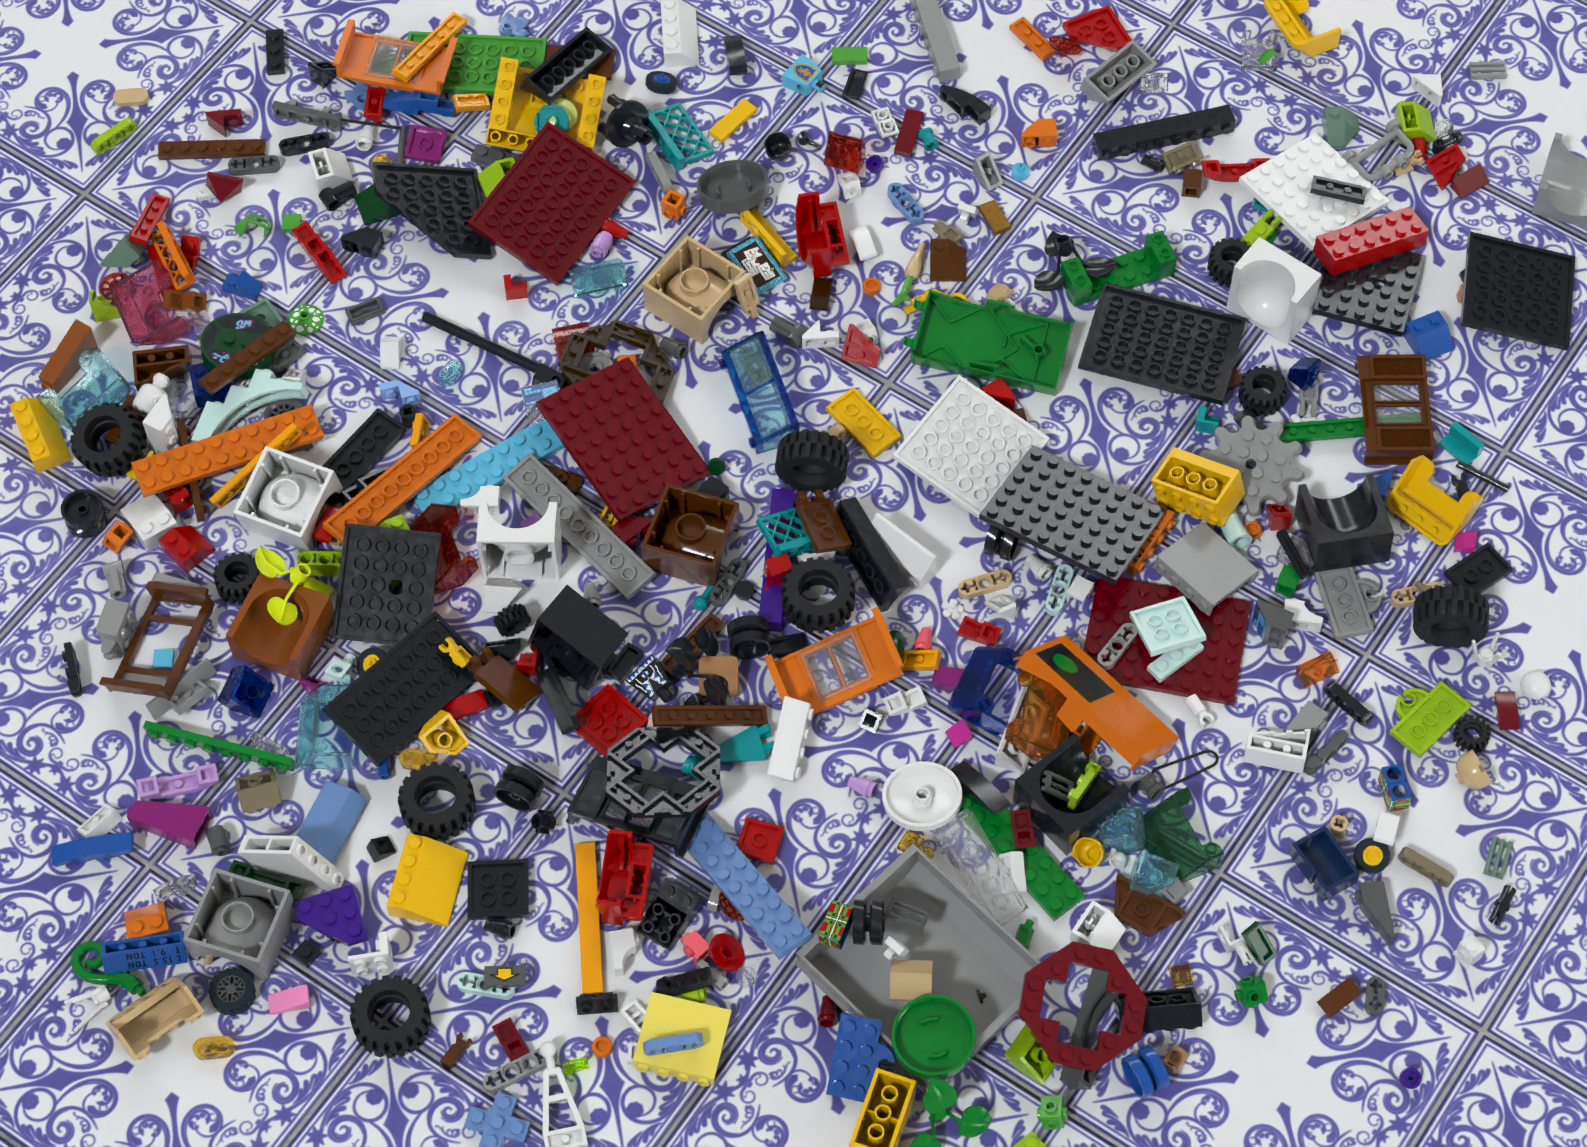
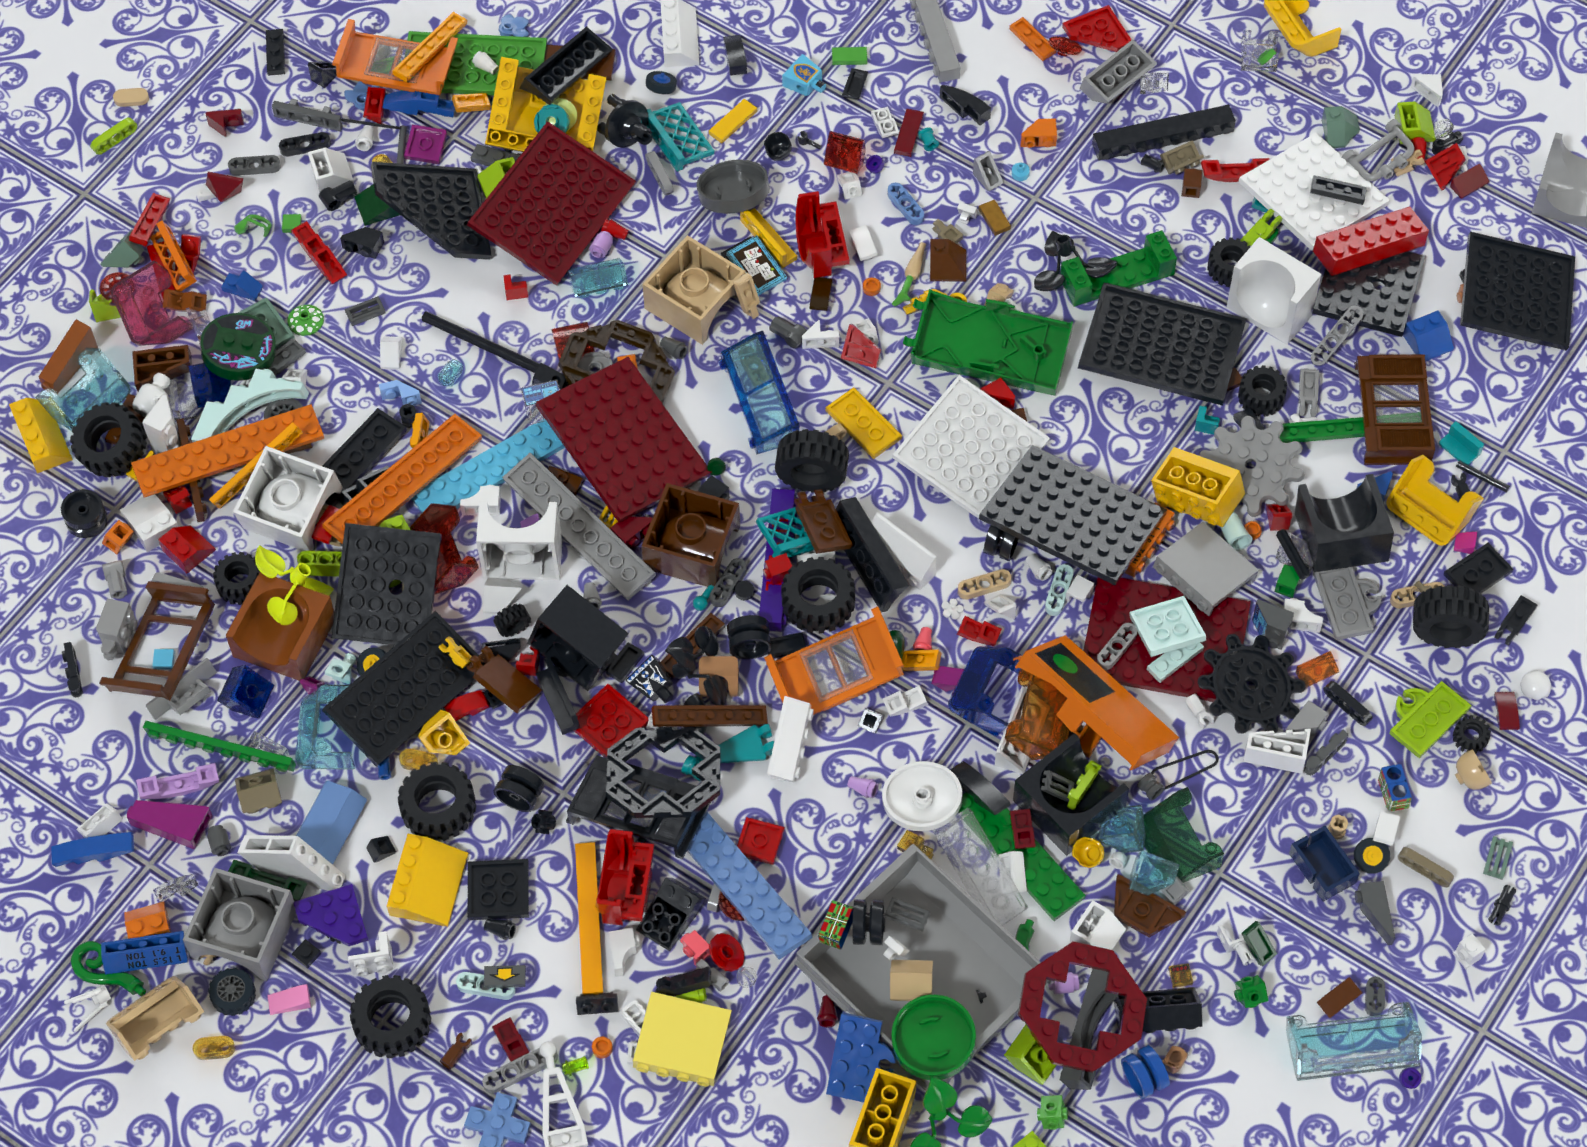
reddish brown plate [158,139,266,160] -> none
reddish brown plate [199,320,296,395] -> none
medium blue beam [643,1032,704,1056] -> none
orange brick [660,189,687,221] -> none
dark pink slope [945,719,972,748] -> none
clear blue slope [1288,357,1322,392] -> none
light grey tile [1469,61,1507,80] -> none
white plant [1471,632,1503,668] -> none
none -> white cone [472,51,499,75]
none -> lavender brick [1048,972,1079,994]
none -> black plate [1197,634,1306,734]
none -> windscreen [1286,1002,1422,1081]
none -> light grey beam [1311,306,1363,366]
none -> black hinge [1494,595,1538,646]

